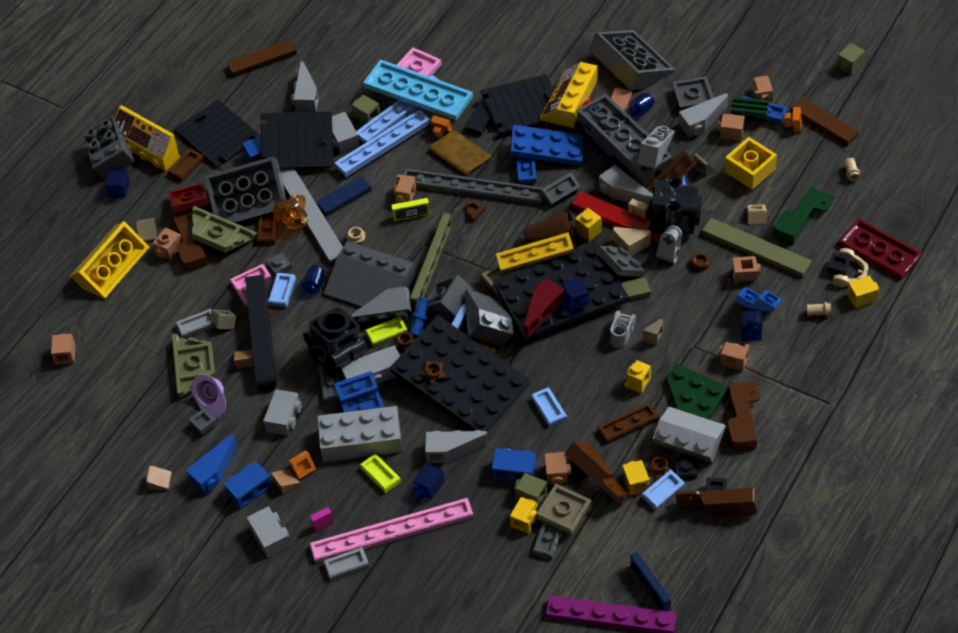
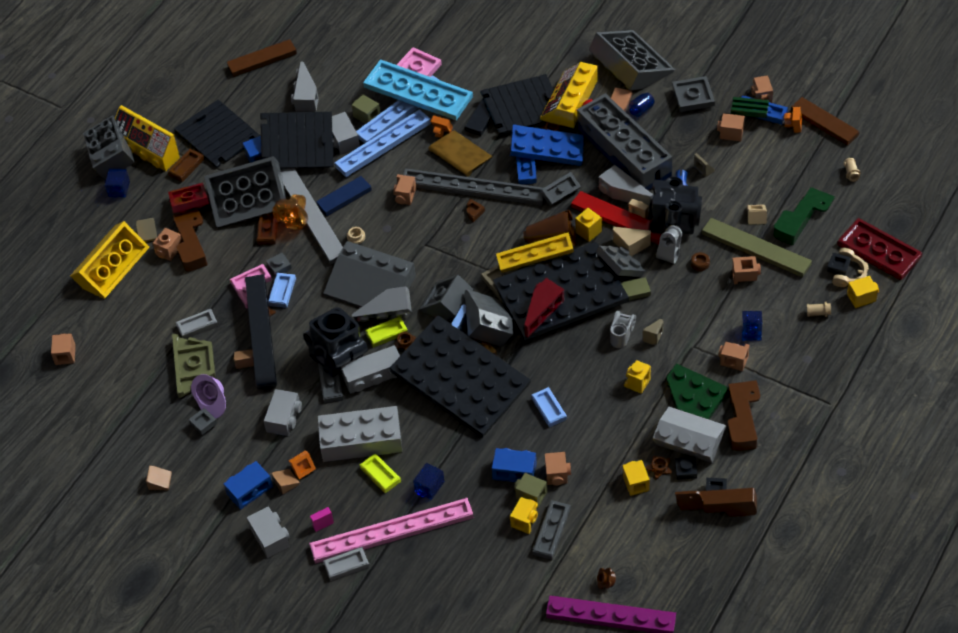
blue slope [186,434,237,495] -> none
olive wing [192,206,257,253] -> none
dark tan slope [211,310,236,329] -> none
clear blue brick [302,265,325,293] -> none
blue slope [334,371,384,412] -> none
tile [392,198,430,221] -> none
blue pin [409,297,429,337] -> none
olive tile [410,213,452,310] -> none
reddish brown plate [420,361,446,384] -> none
light grey slope [425,430,488,463] -> none
dark tan tile [535,484,592,535] -> none
clear blue brick [562,275,589,310] -> none
reddish brown piece [565,440,630,503] -> none
reddish brown tile [597,402,659,444] -> none
dark blue tile [630,551,671,611] -> none
light grey slope [637,126,675,169] -> none
light blue tile [641,470,685,511] -> none
reddish brown tile [645,150,697,195] -> none
light grey slope [679,93,728,138] -> none
yellow brick [724,137,777,190] -> none
blue slope [734,287,782,311] -> none
olive brick [837,43,865,75] -> none
none -> reddish brown plate [597,568,616,589]

